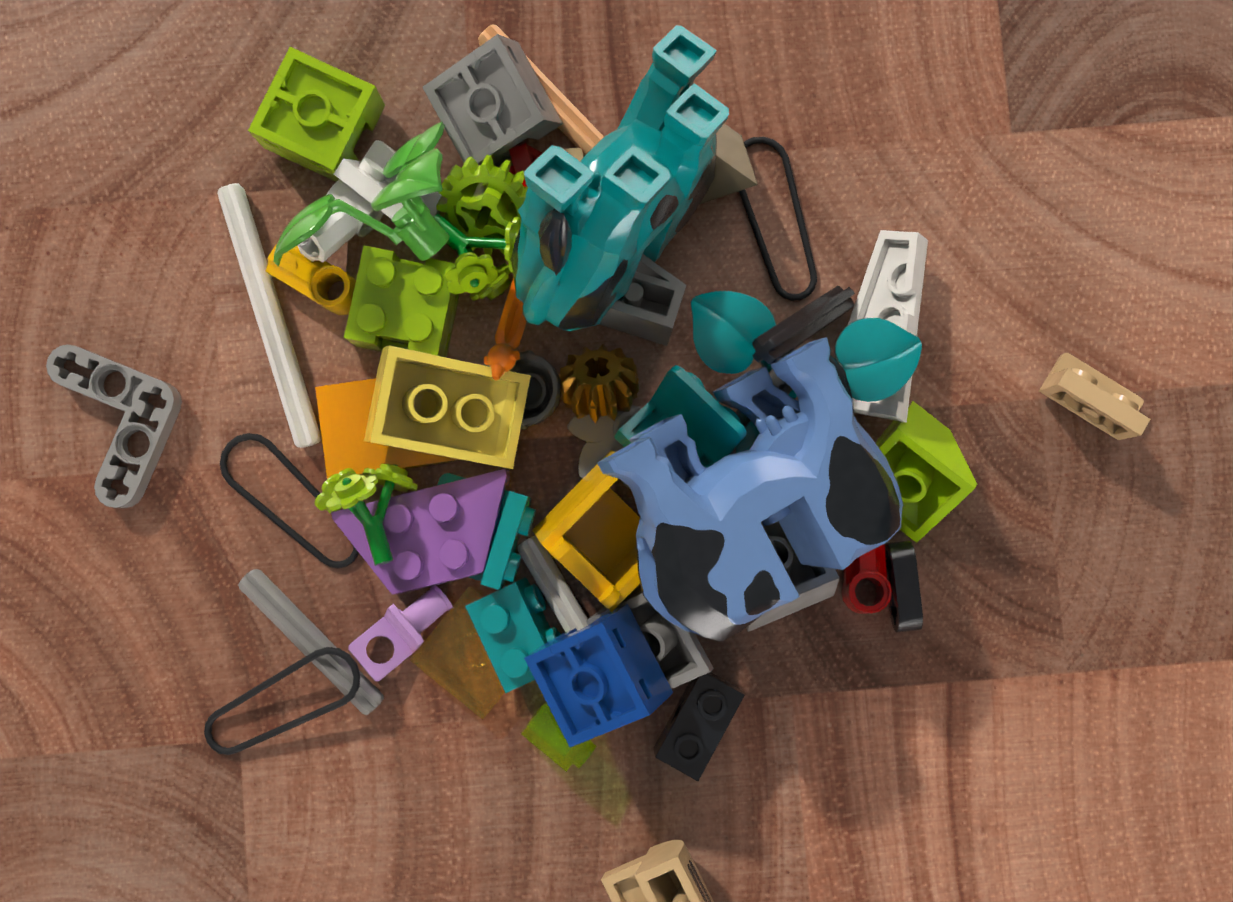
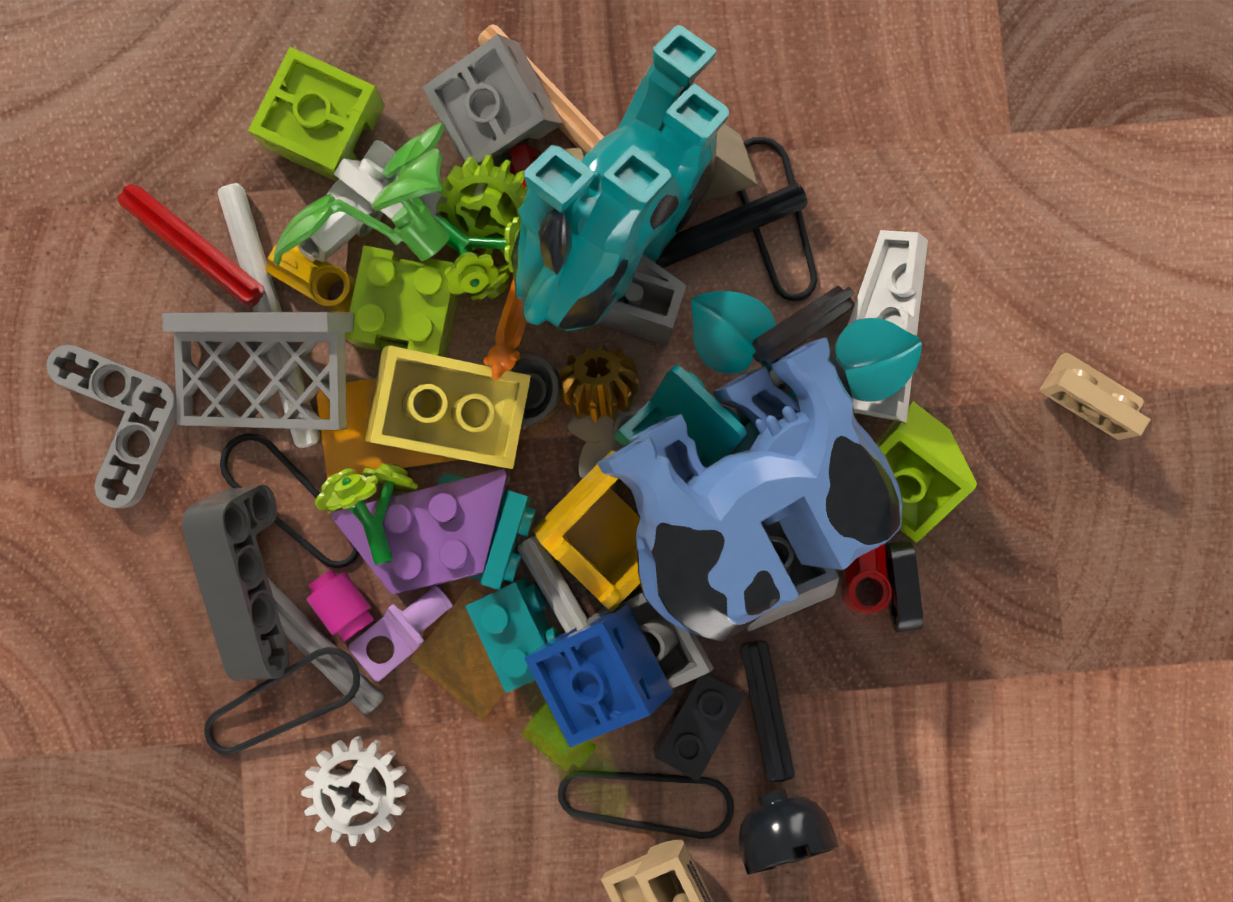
none -> red axle [118,184,265,307]
none -> light grey fence [162,312,354,430]
none -> dark grey beam [182,485,289,681]
none -> white gear [301,736,409,846]
none -> dark pink brick [306,569,374,643]
none -> black piece [558,770,734,839]
none -> black axle [643,183,808,268]
none -> black cylinder [739,789,839,875]
none -> black axle [740,641,795,782]

